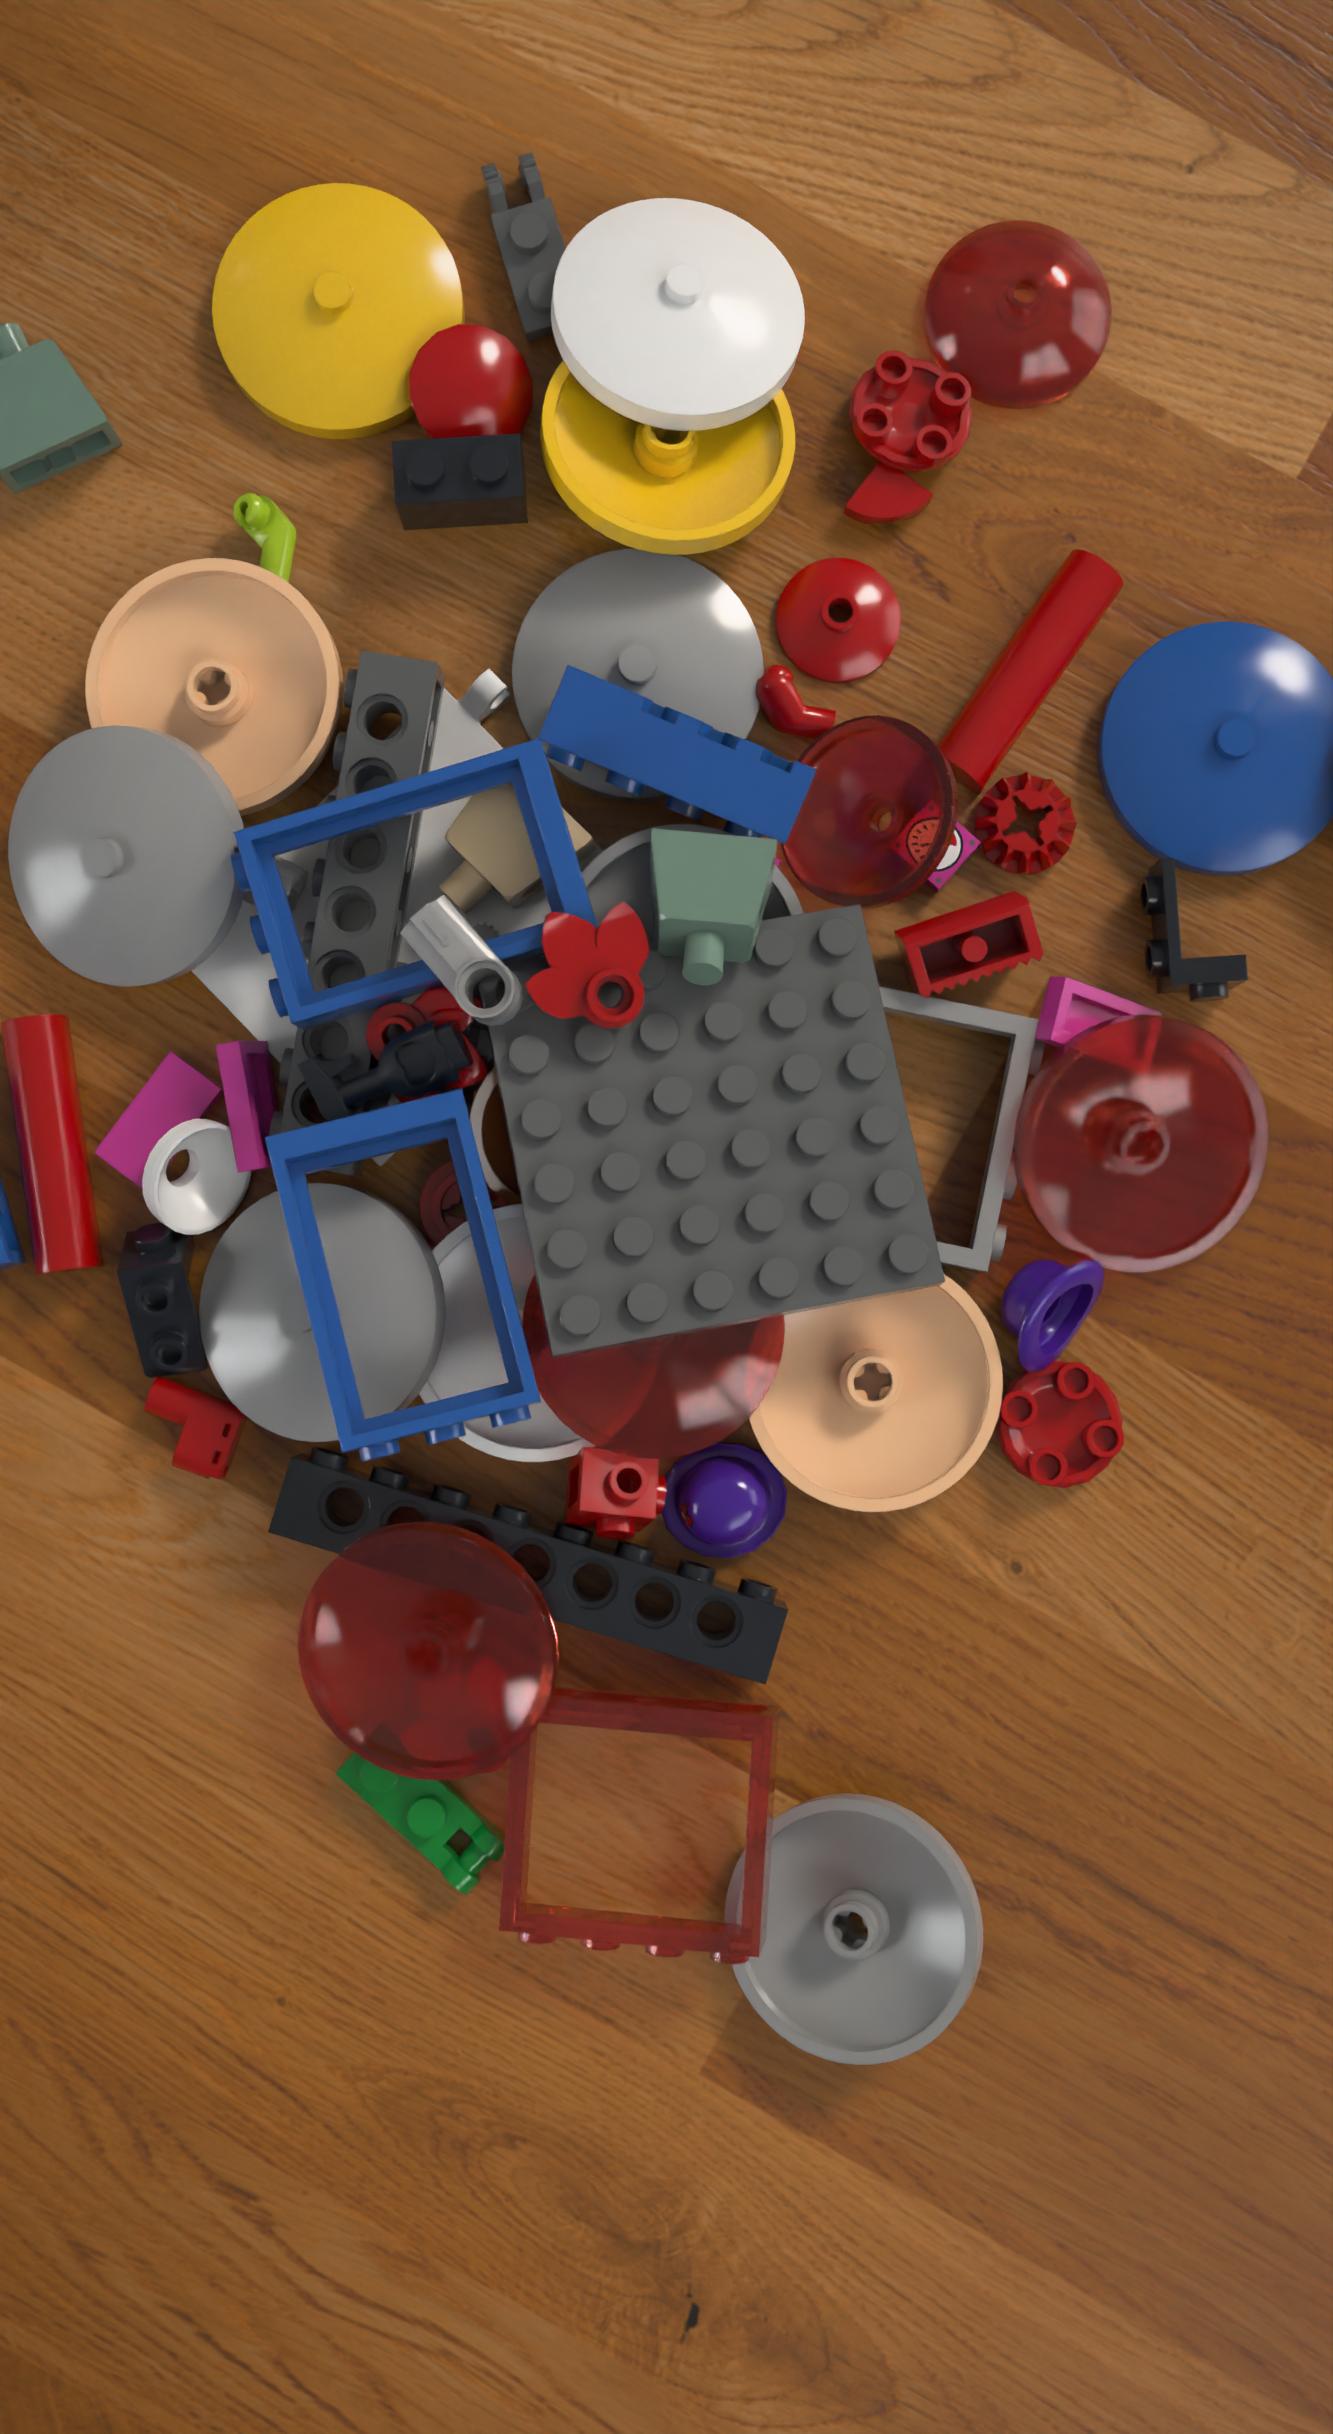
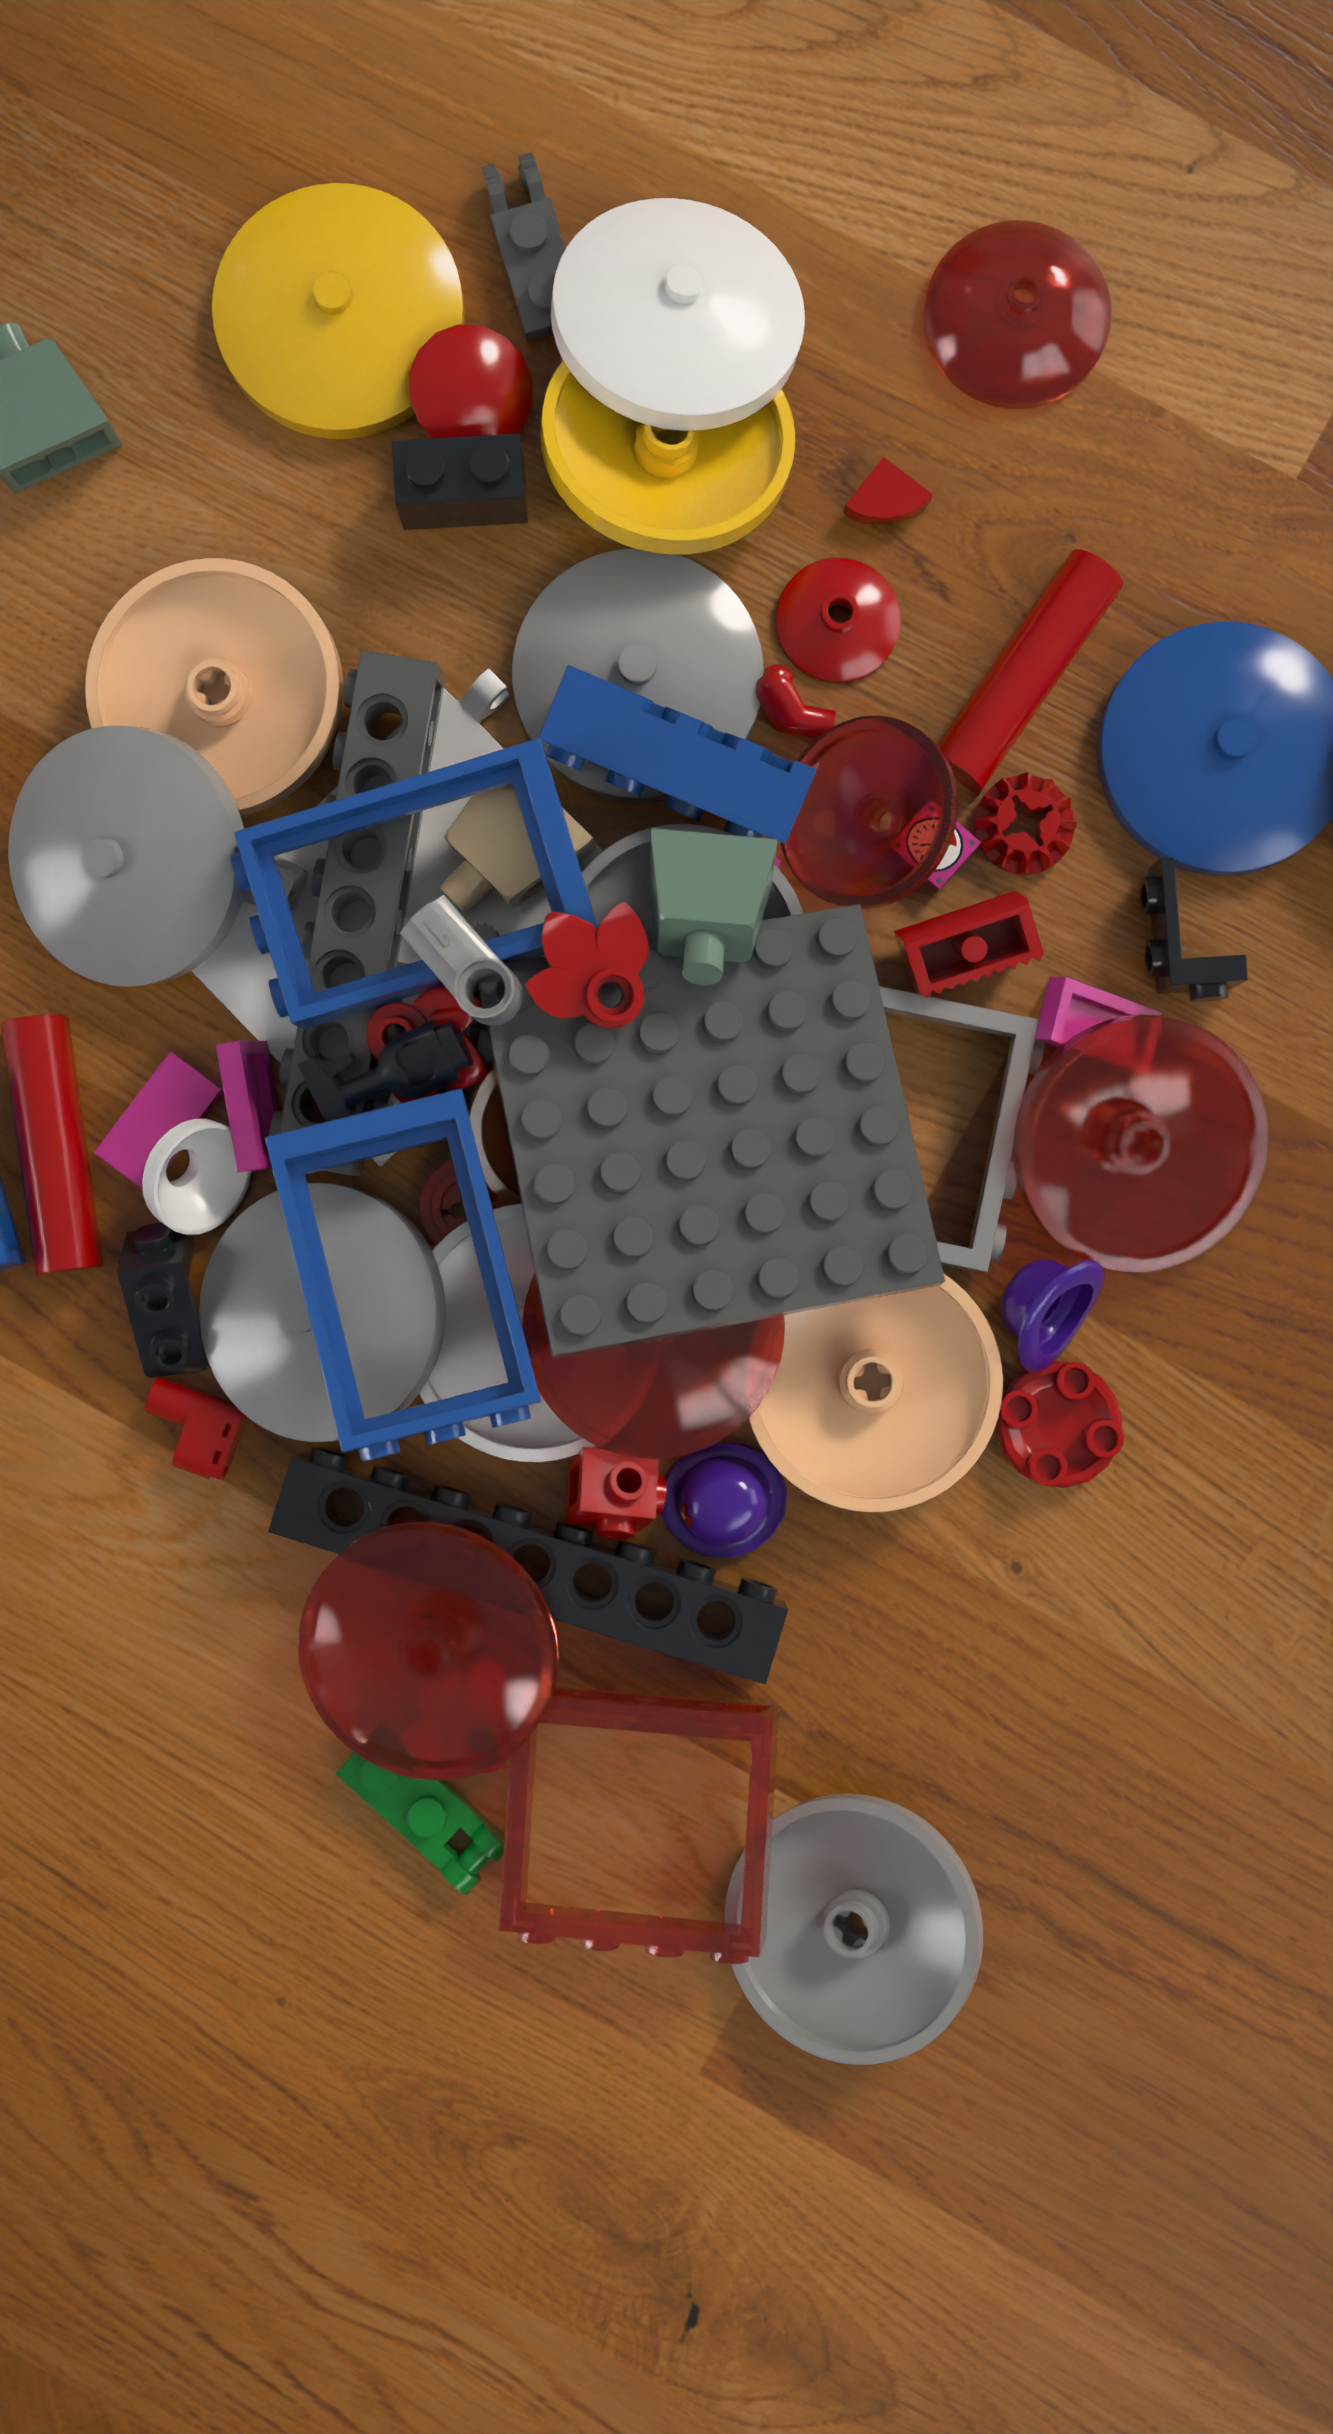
lime arm [233,493,297,583] -> none
red dish [849,350,972,472] -> none

